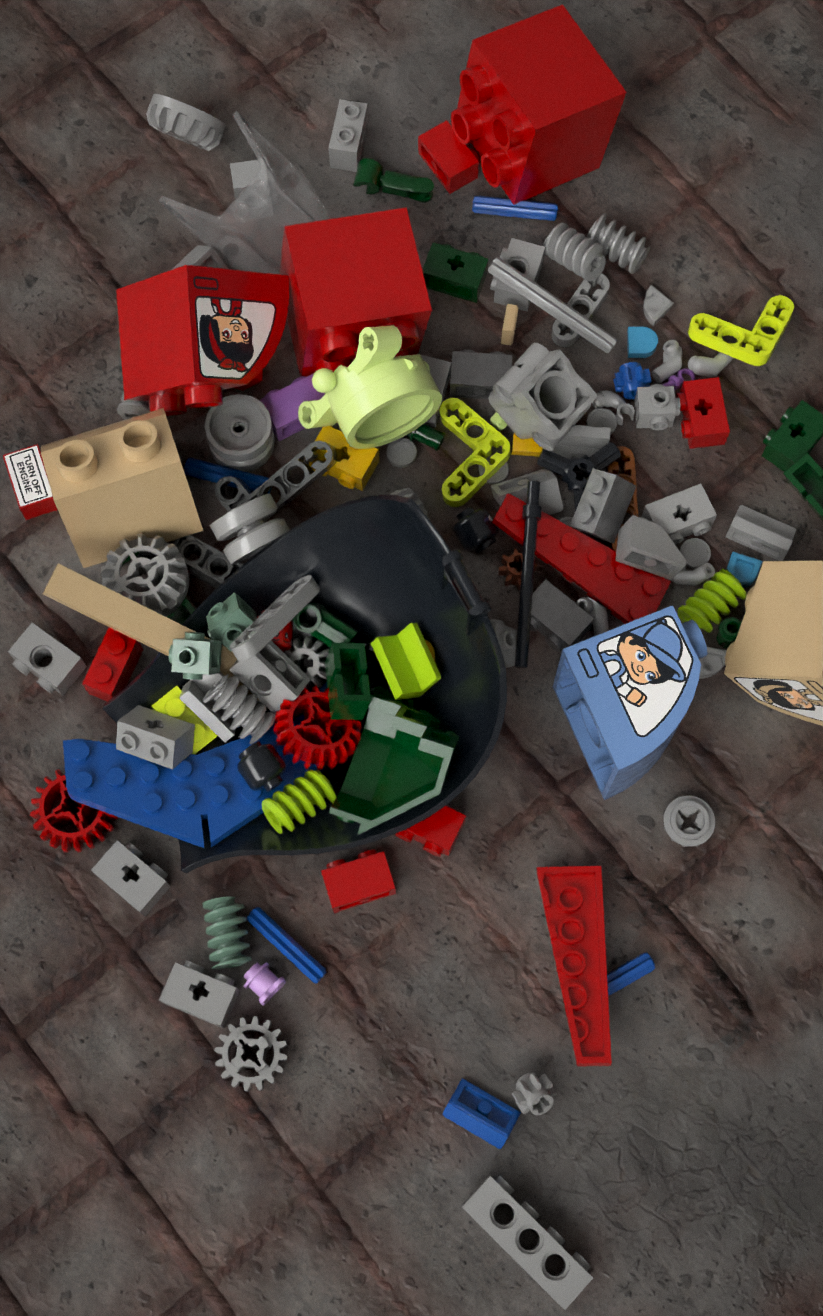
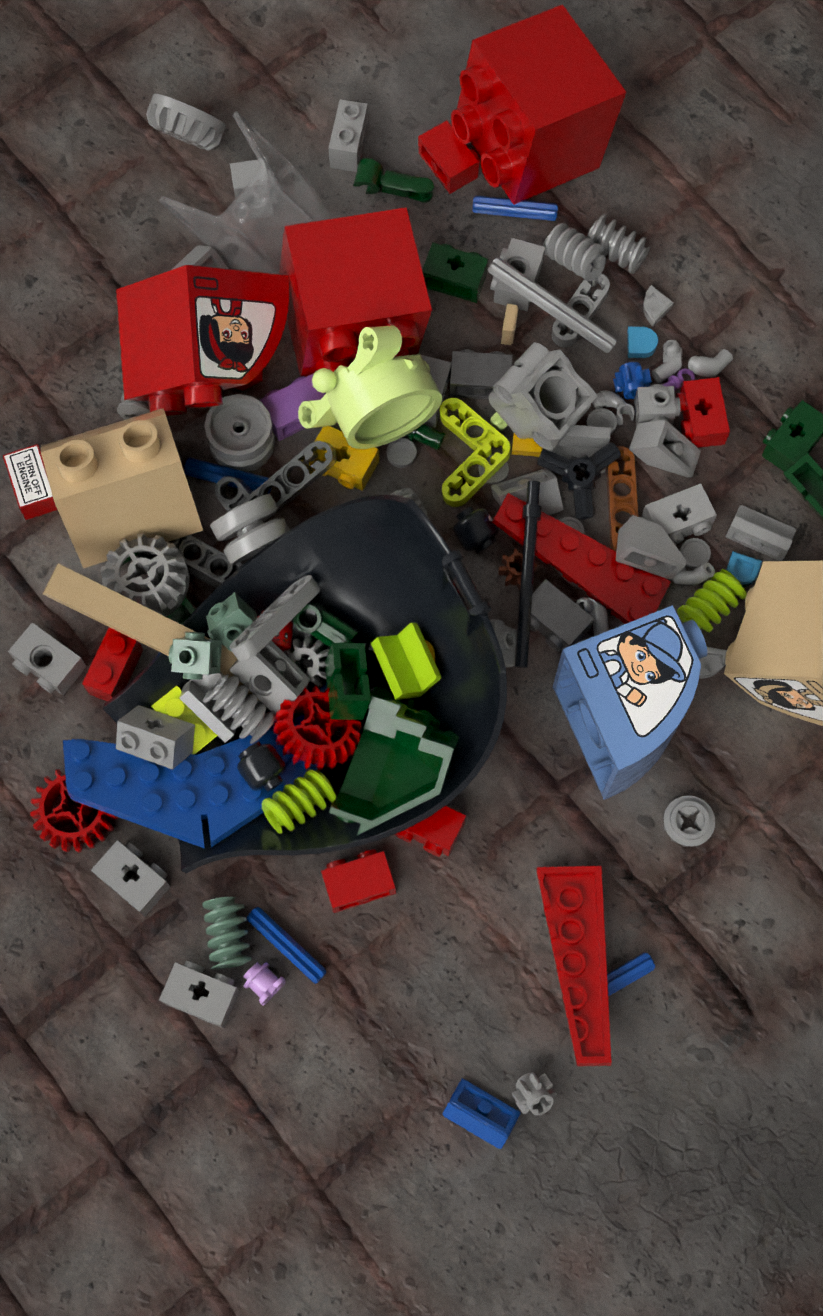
light grey gear [214,1016,288,1092] -> none
light grey brick [461,1176,593,1310] -> none
flat silver brick [570,468,636,544] -> none
neon yellow beam [688,295,794,366] -> none
dark green pin [716,617,742,648] -> none
none -> light grey slope [629,420,701,477]

